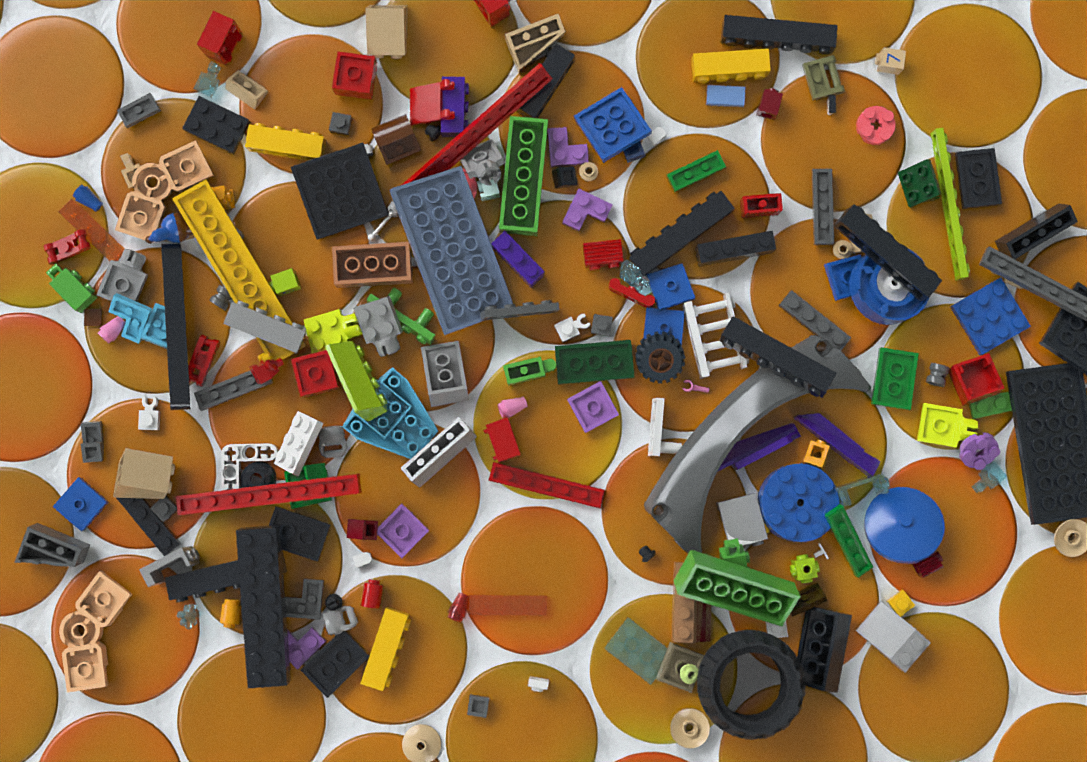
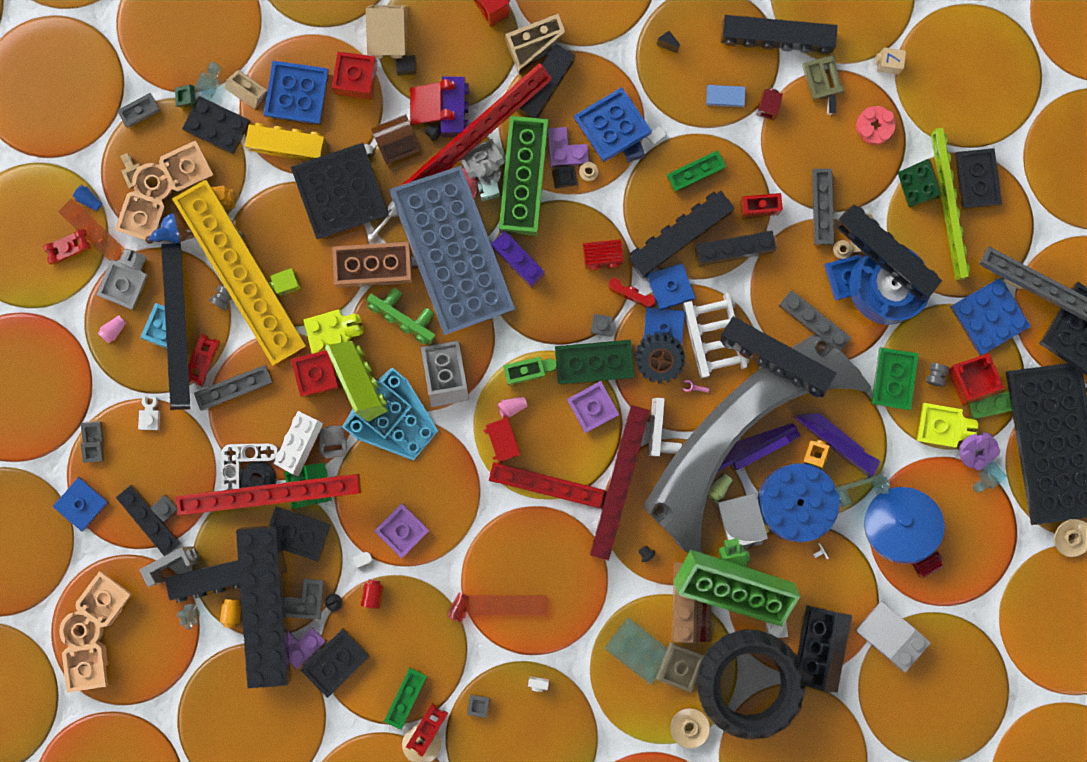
dark grey wedge [14,523,90,567] -> none
bright green brick [46,263,98,313] -> none
reddish brown piece [84,309,102,326] -> none
medium azure plate [108,293,152,344] -> none
tan slope [113,448,175,499] -> none
red container [197,11,243,65] -> none
light grey brick [223,300,307,353] -> none
red piece [249,353,284,384] -> none
light grey piece [323,606,358,635] -> none
dark grey plate [329,112,352,135] -> none
dark red brick [346,519,378,540] -> none
light grey plate [353,296,403,356] -> none
yellow brick [361,607,411,691] -> none
light grey brick [401,417,477,488] -> none
dark grey plate [480,300,560,321] -> none
white plate [554,314,590,343] -> none
medium lavender plate [562,189,613,231] -> none
clear light blue plate [619,260,650,292] -> none
yellowish green plate [680,664,698,684] -> none
yellow brick [691,49,771,83] -> none
lime brick [790,554,820,583] -> none
dark brown plate [790,583,827,617] -> none
green tile [825,504,873,578] -> none
yellow plate [887,589,915,617] -> none
black brick [995,204,1078,259] -> none
none -> dark green plate [175,84,196,108]
none -> blue plate [264,61,329,125]
none -> green plate [384,667,427,730]
none -> black slope [396,55,416,75]
none -> red plate [406,703,448,757]
none -> dark red brick [590,405,650,560]
none -> black slope [656,31,680,53]
none -> yellowish green cone [708,474,733,503]

